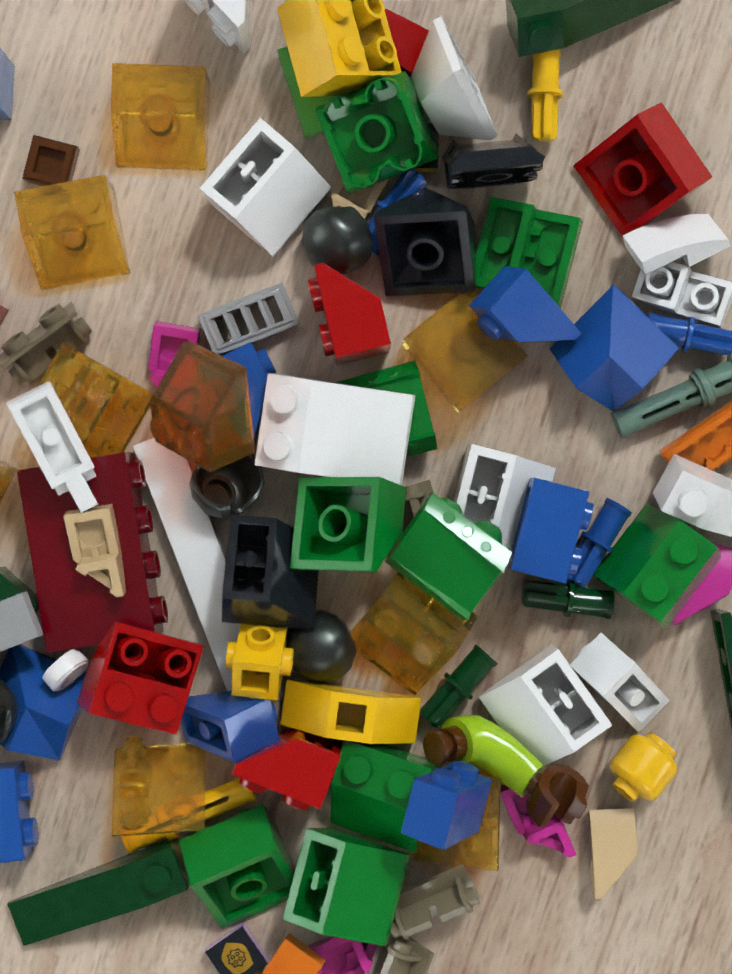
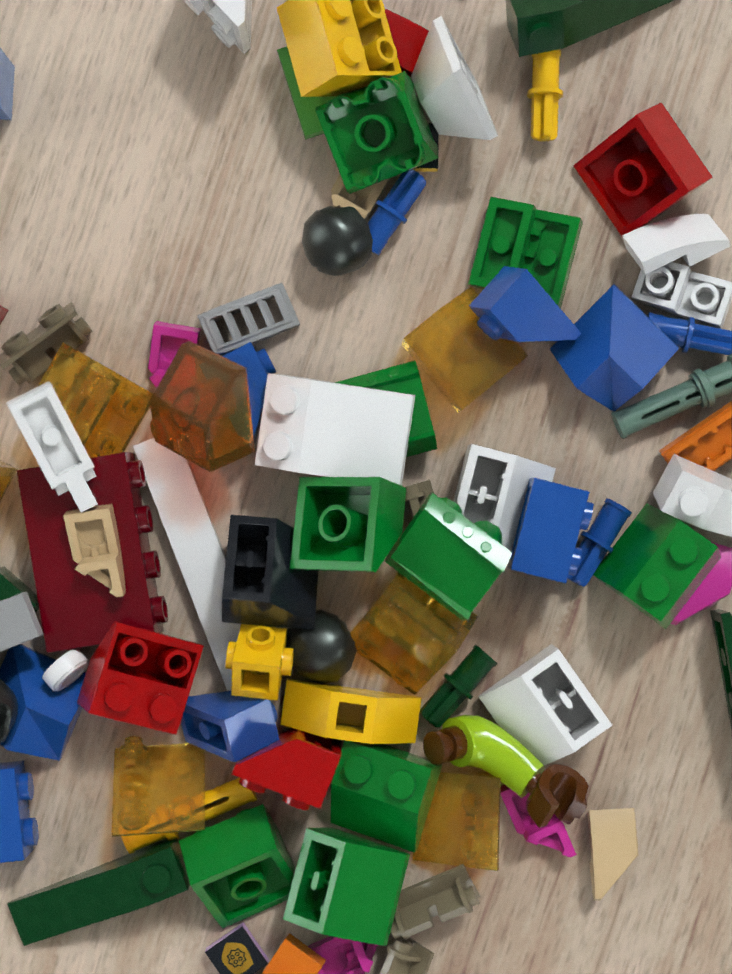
clear yellow slope [14,175,131,290] -> none
reddish brown tile [22,135,80,193] -> none
clear yellow slope [111,63,210,171] -> none
pearl dark grey hair [189,446,265,519] -> none
white slope [200,118,332,257] -> none
red slope [308,263,391,365] -> none
black slope [374,187,476,296] -> none
blue brick [401,761,492,850] -> none
black slope [442,133,545,189] -> none
dark green axle [522,580,615,619] -> none
white slope [570,633,670,733] -> none
yellow head [609,732,678,802] -> none

